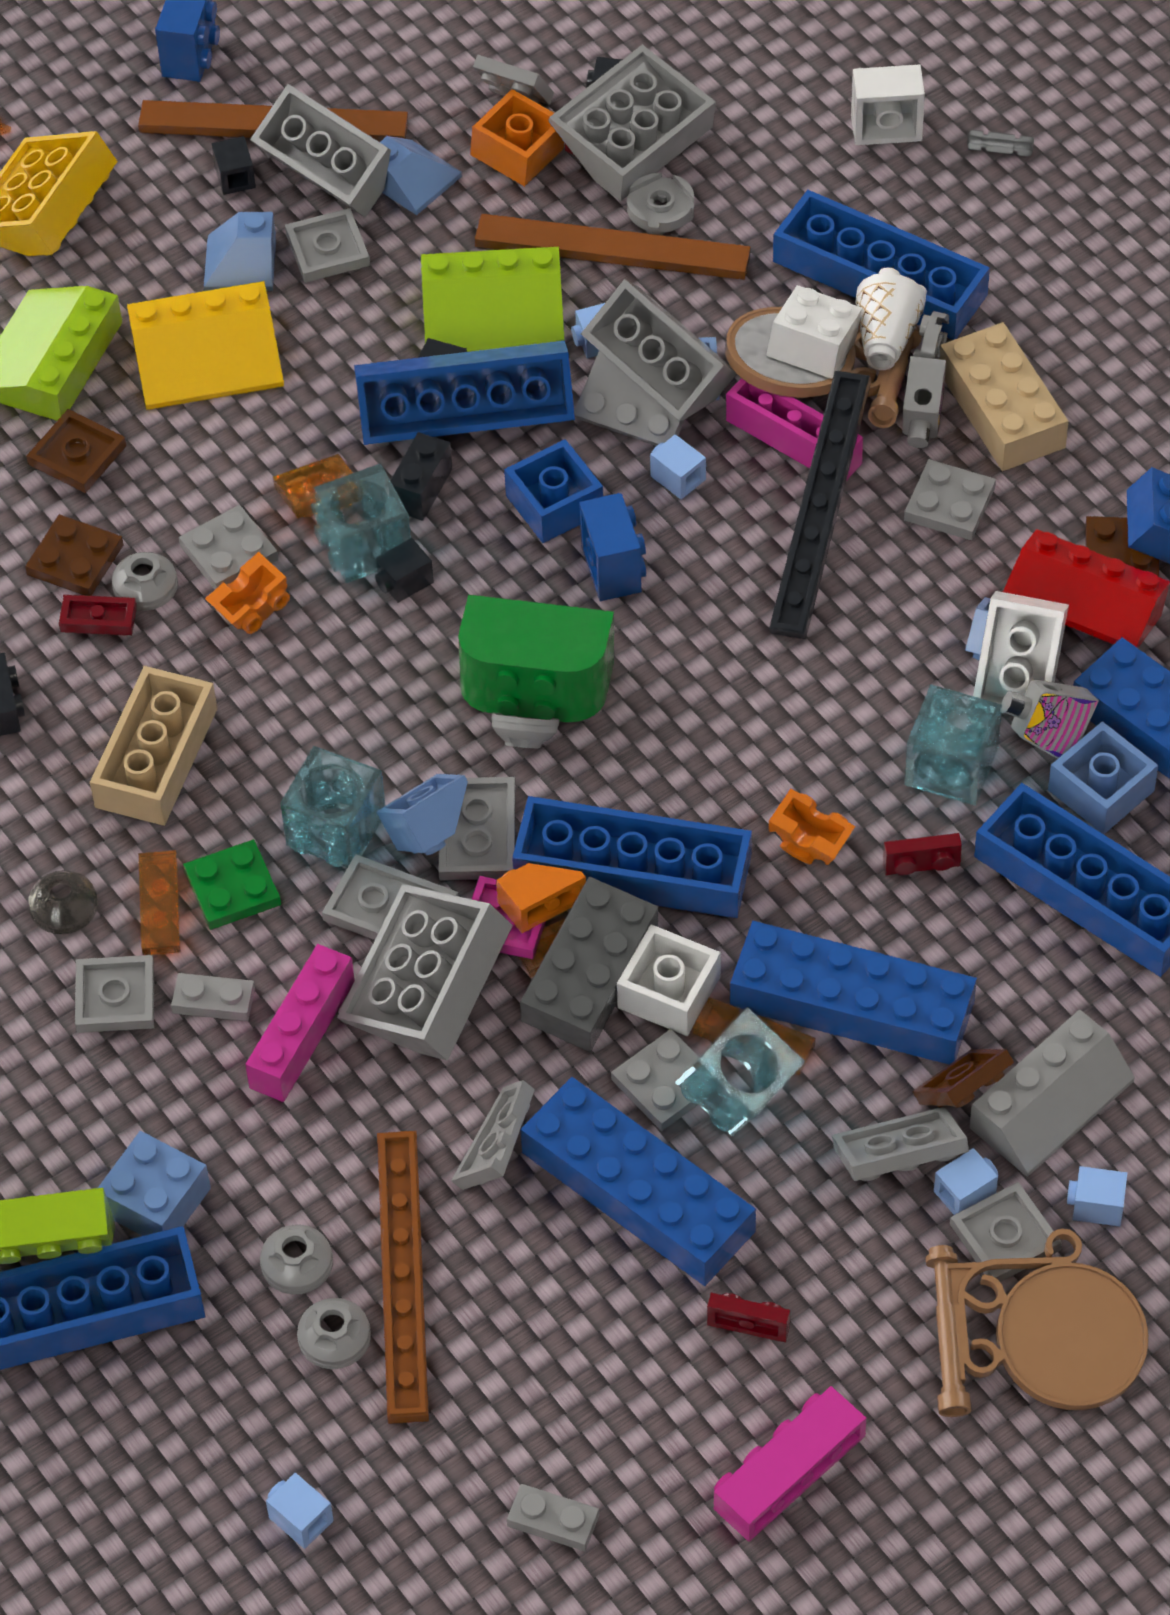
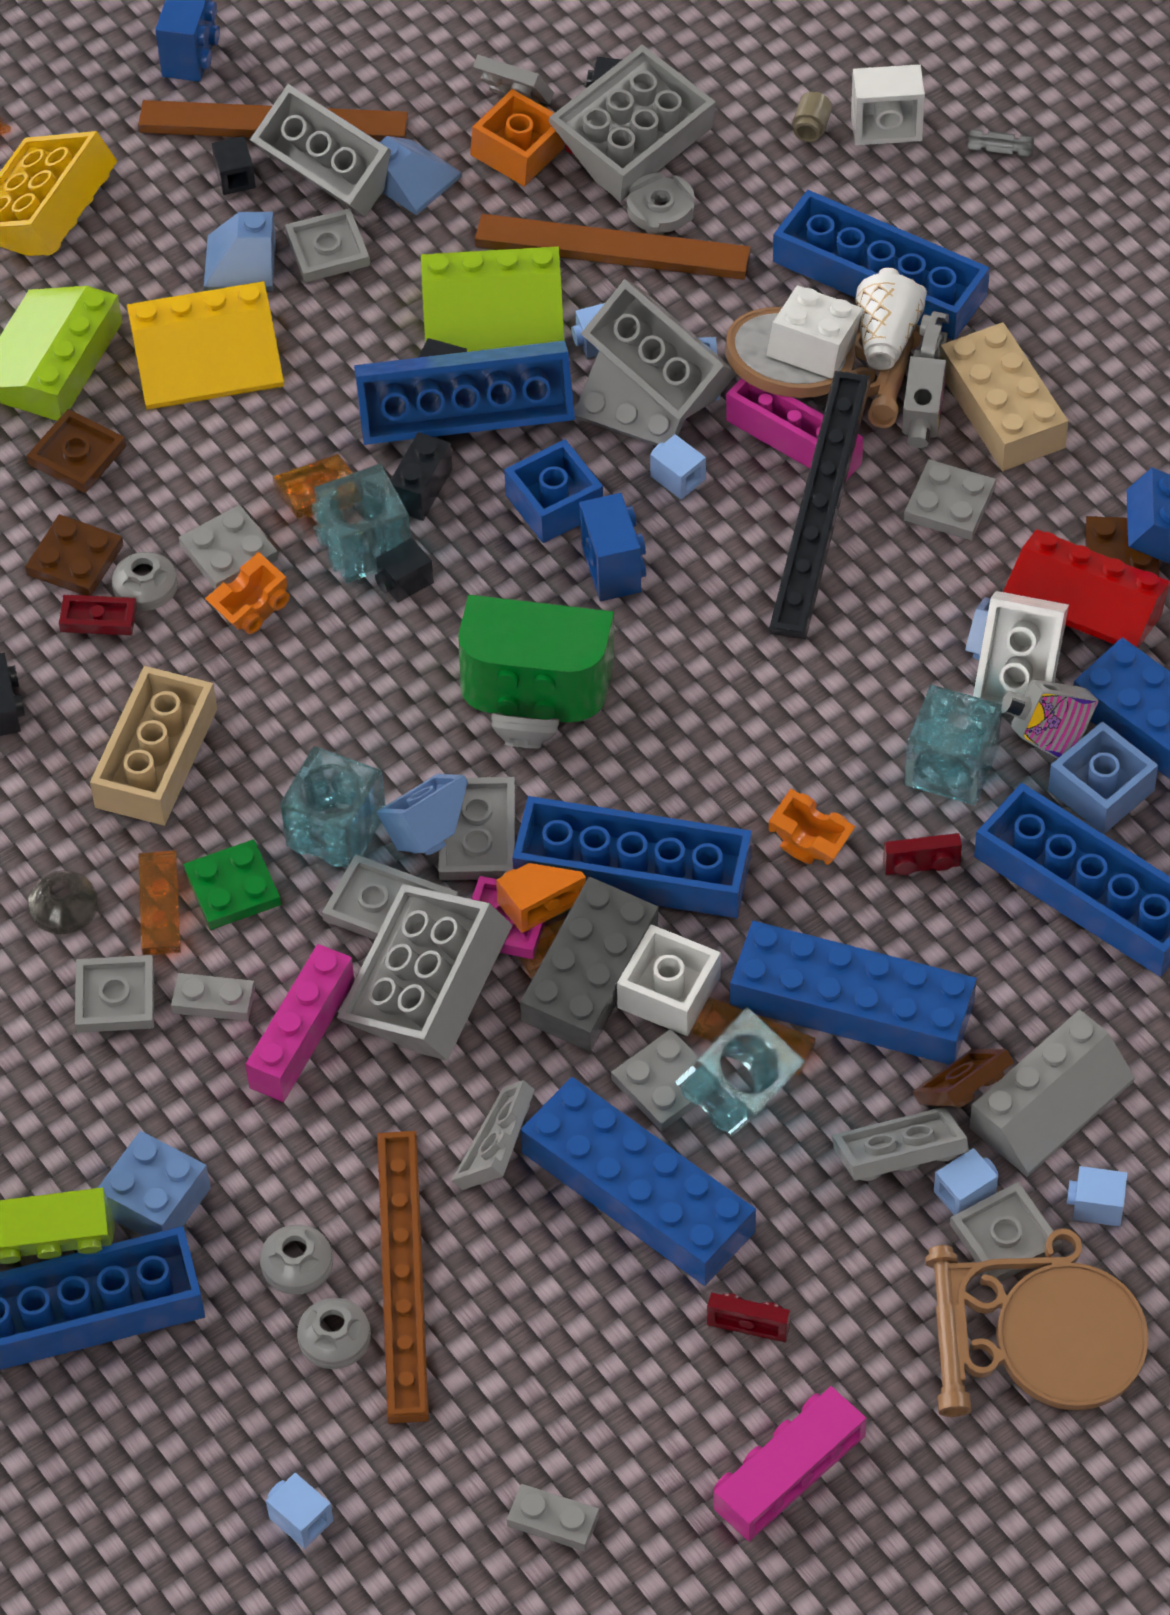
none -> dark tan brick [792,92,833,142]

